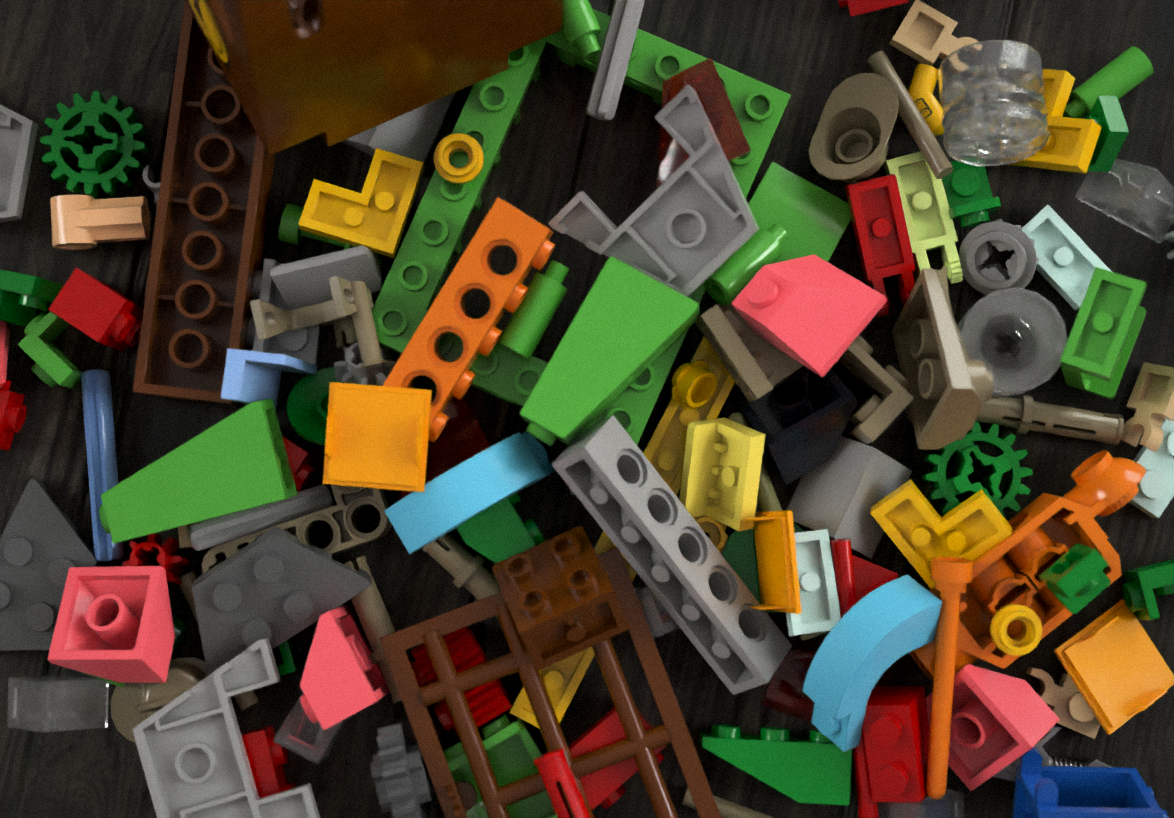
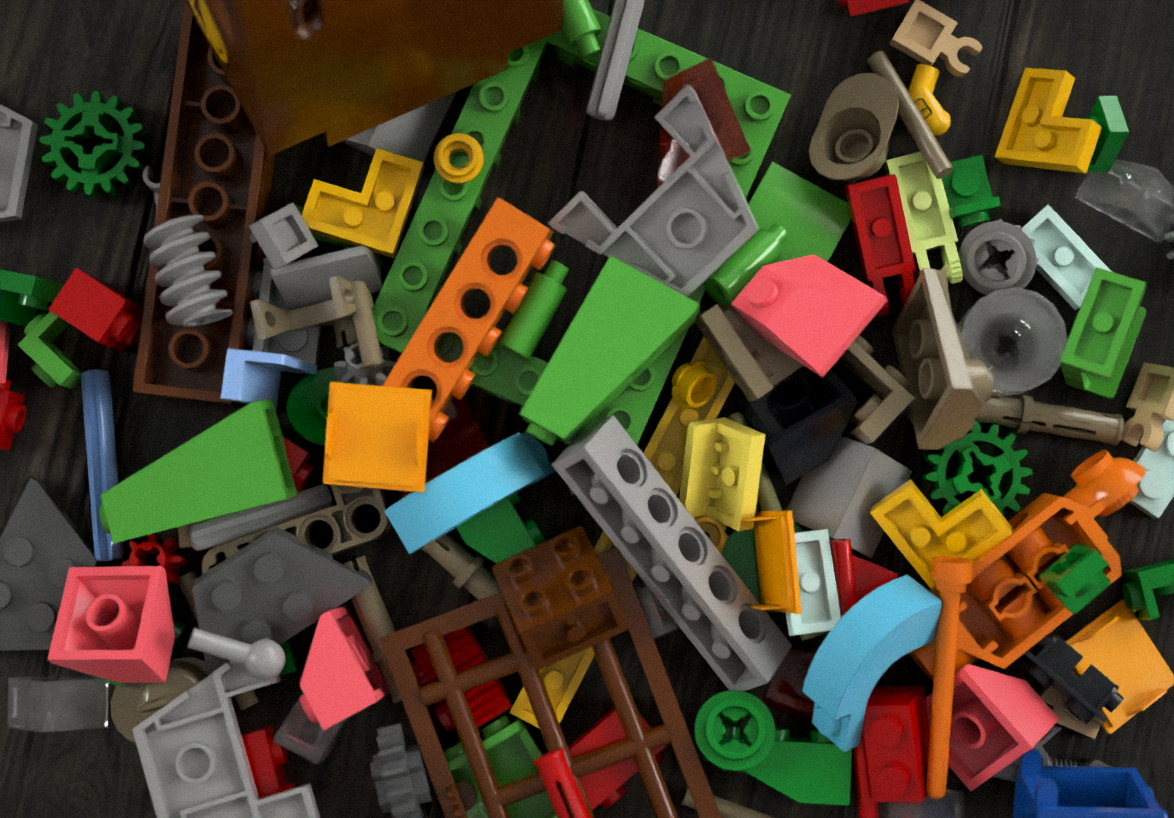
light nougat piece [50,195,151,250] -> none
clear wheel [938,40,1050,166] -> none
yellow plate [990,604,1042,656] -> none
bright green cylinder [1062,46,1153,119] -> none
none -> light grey piece [143,215,232,327]
none -> light grey bar [188,628,285,680]
none -> light grey tile [249,203,318,271]
none -> green gear [695,690,775,772]
none -> black hinge [1021,633,1124,725]

